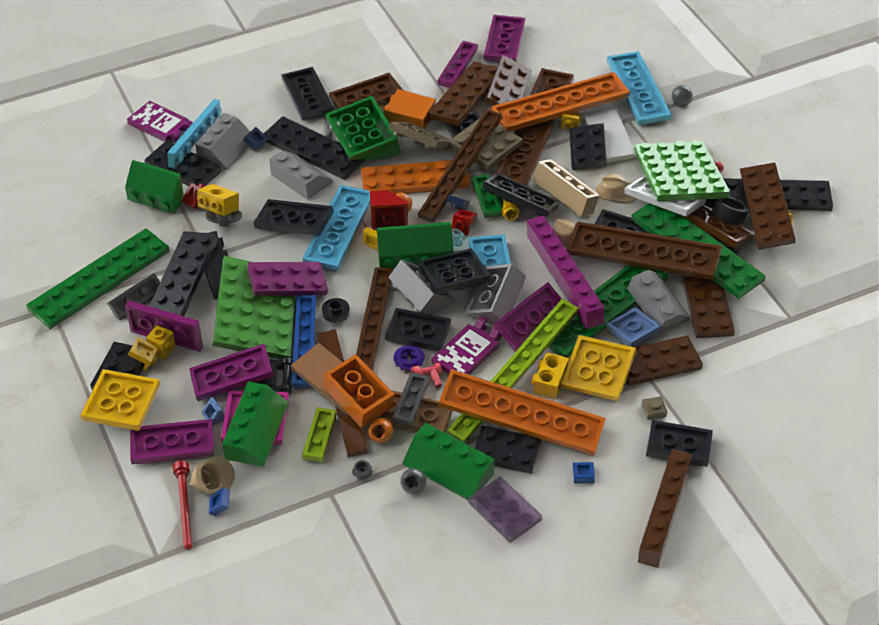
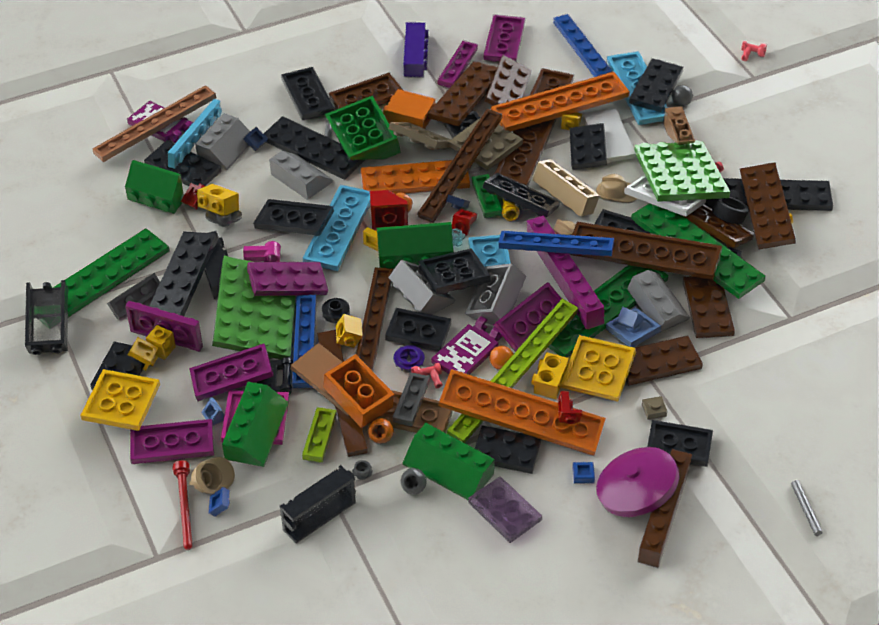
none -> door [25,280,68,355]
none -> nougat plate [92,85,216,162]
none -> dark pink piece [243,241,281,262]
none -> black door [280,465,356,544]
none -> yellow brick [335,314,363,348]
none -> dark purple brick [403,22,429,77]
none -> orange piece [489,346,513,370]
none -> blue plate [498,231,614,256]
none -> blue plate [553,14,612,77]
none -> red bracket [558,391,582,424]
none -> magenta dish [596,447,679,517]
none -> medium blue slope [617,306,644,329]
none -> black plate [629,58,684,112]
none -> medium nougat slope [663,106,695,144]
none -> coral piece [741,41,767,61]
none -> flat silver bar [791,480,823,536]

